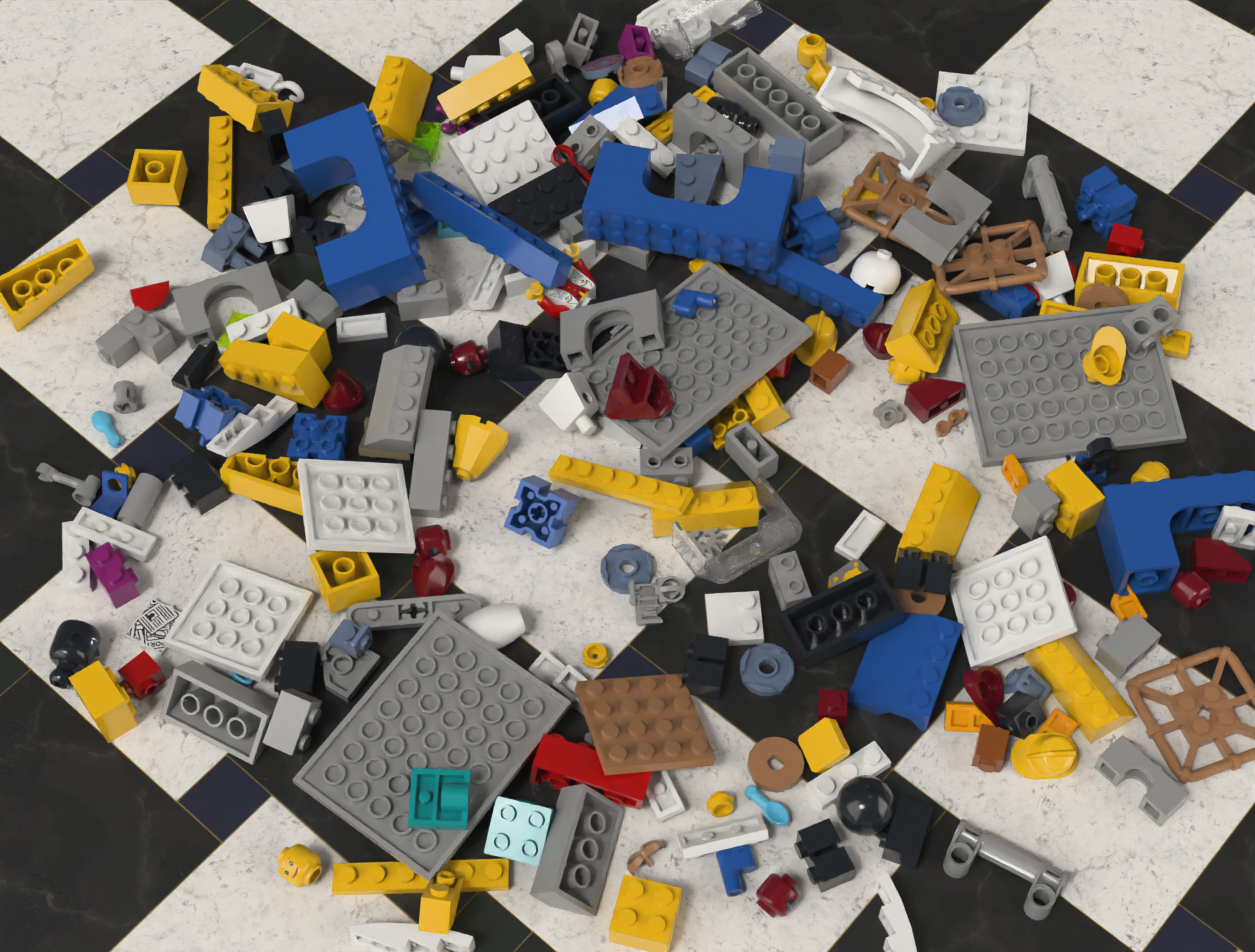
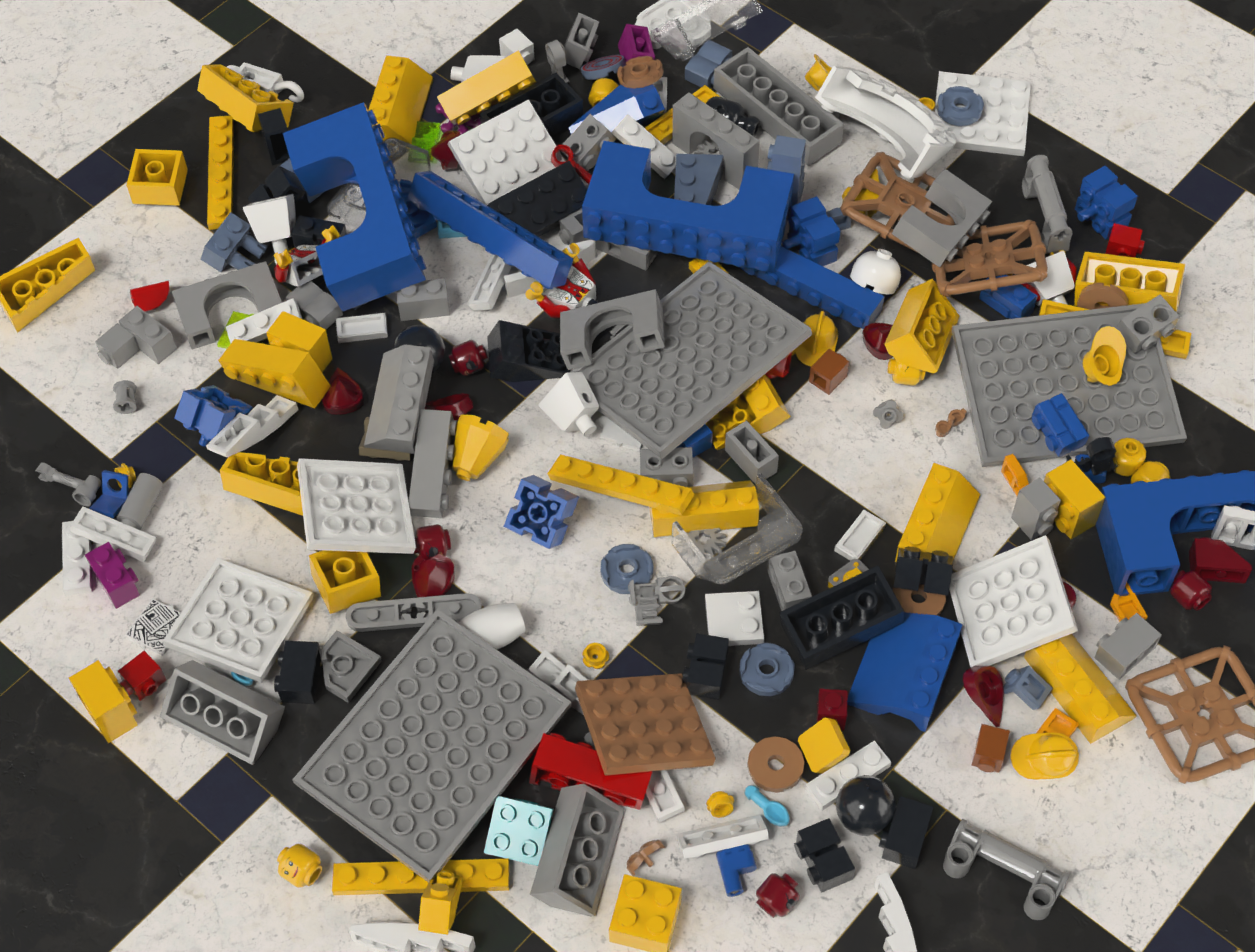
black piece [49,619,101,689] -> none
medium azure piece [92,411,122,448] -> none
black piece [170,450,228,515] -> none
black panel [171,341,221,391] -> none
light grey brick [262,688,322,756] -> none
blue brick [287,413,351,462] -> none
sand blue bracket [329,619,373,659] -> none
teal plate [408,768,471,830] -> none
dark red piece [604,352,675,420] -> none
blue piece [672,289,719,318] -> none
yellow head [797,34,827,68] -> none
dark red slope [904,377,966,424] -> none
light orange tile [944,701,996,732] -> none
black brick [995,691,1046,740] -> none
light grey arch [1094,735,1189,827] -> none
none -> torso [273,225,341,287]
none -> dark red piece [425,393,473,422]
none -> dark red piece [431,130,460,170]
none -> blue brick [1032,393,1090,457]
none -> yellow head [1112,438,1146,476]

